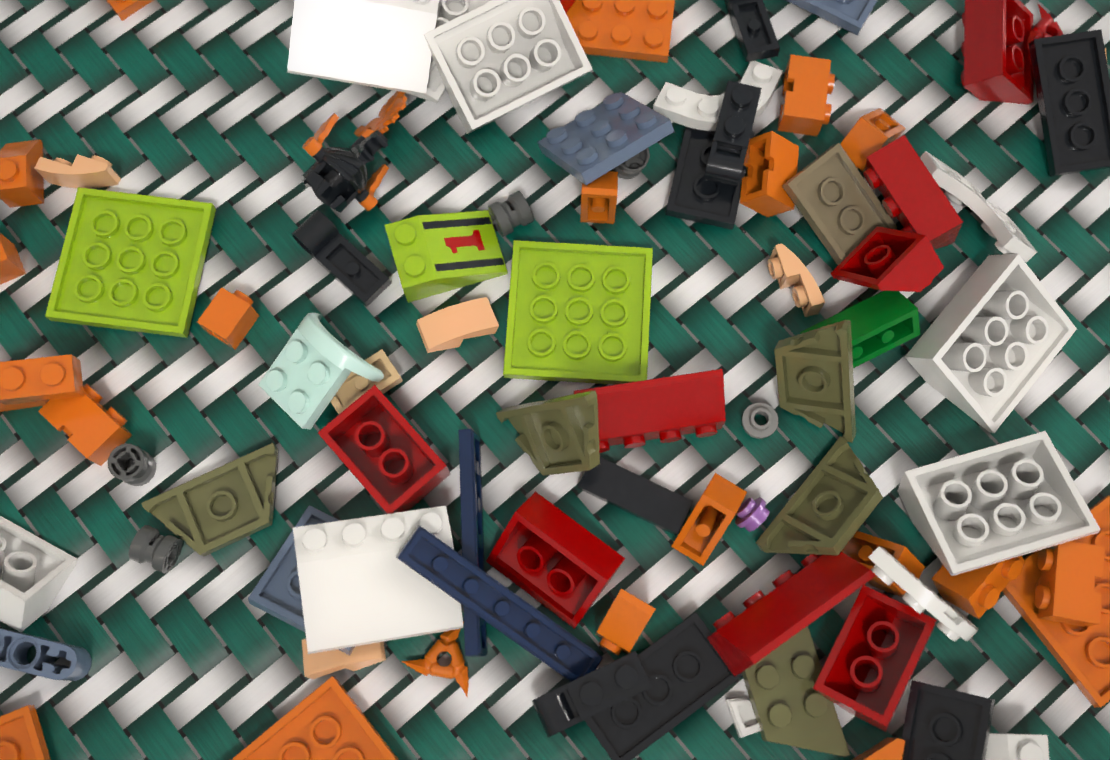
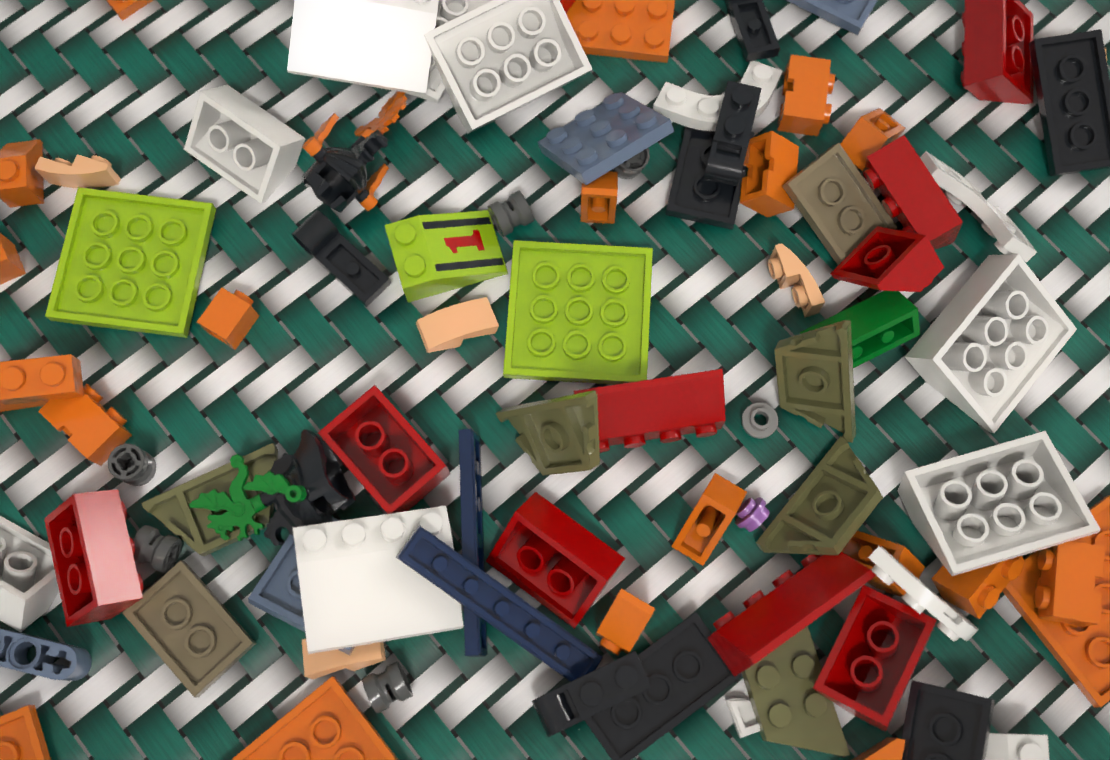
light aqua piece [258,313,384,430] -> none
tan plate [330,349,403,414] -> none
orange piece [402,621,468,696] -> none
black tile [578,457,693,536] -> none
red piece [1027,3,1064,49] -> none
none -> brick [44,489,143,627]
none -> dark tan plate [122,560,257,697]
none -> white slope [184,85,305,204]
none -> helmet [189,429,356,546]
none -> dark grey wheel [362,661,413,714]

